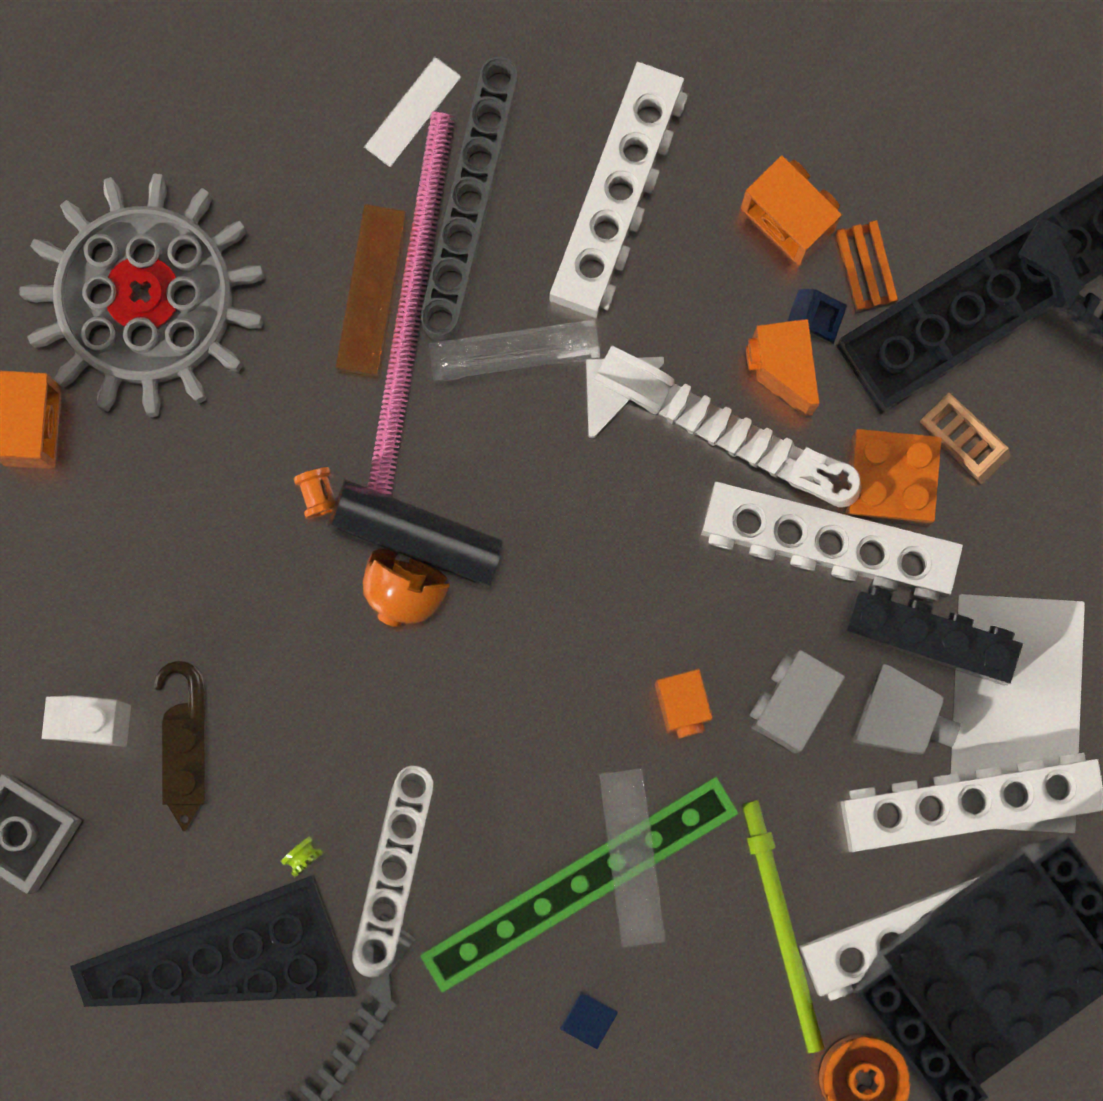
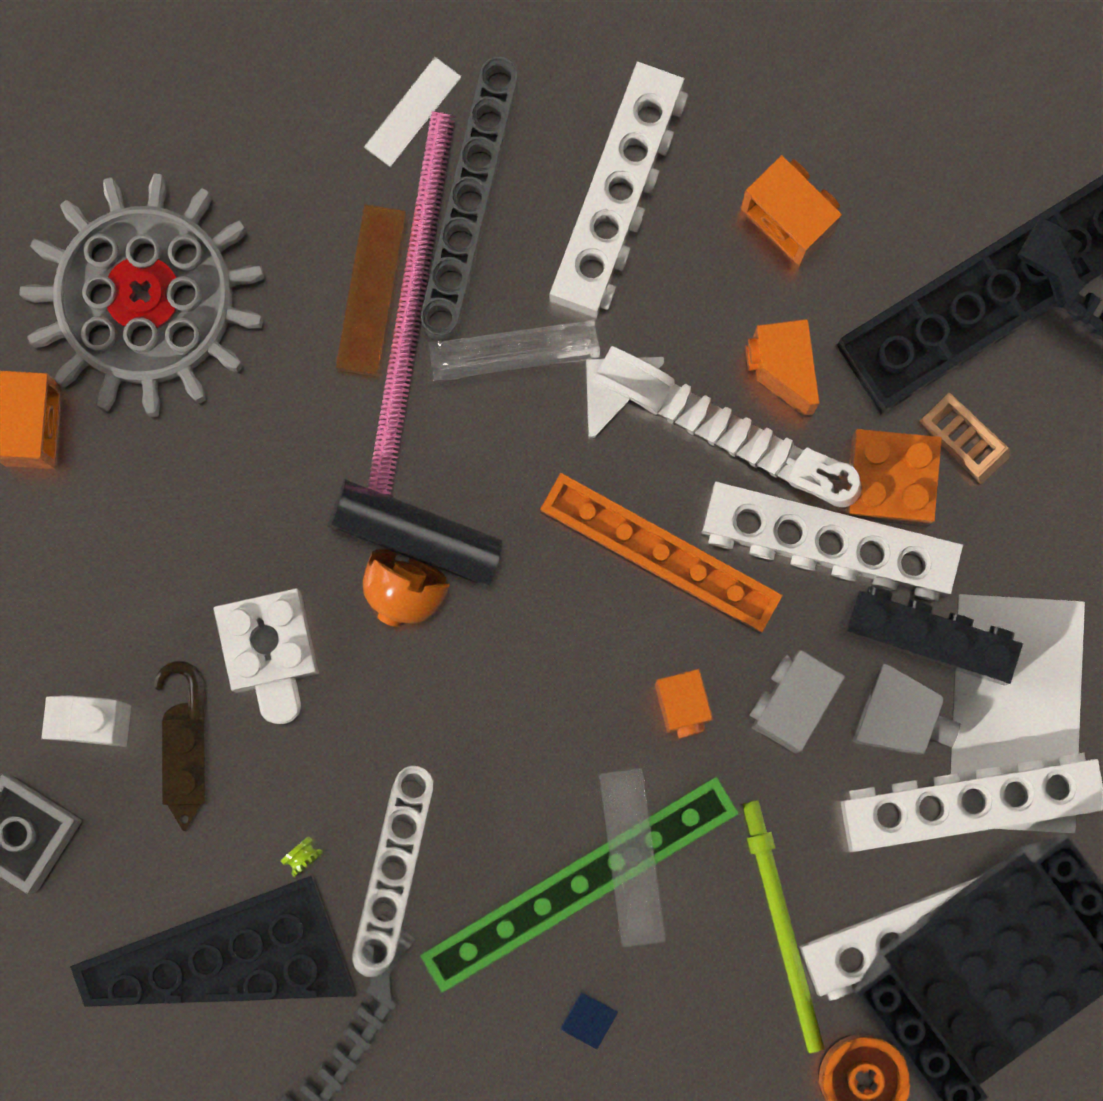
orange bush [293,467,336,519] -> none
dark blue slope [787,289,847,344] -> none
orange tile [835,220,898,313] -> none
none -> white brick [213,588,319,724]
none -> orange plate [540,473,783,633]

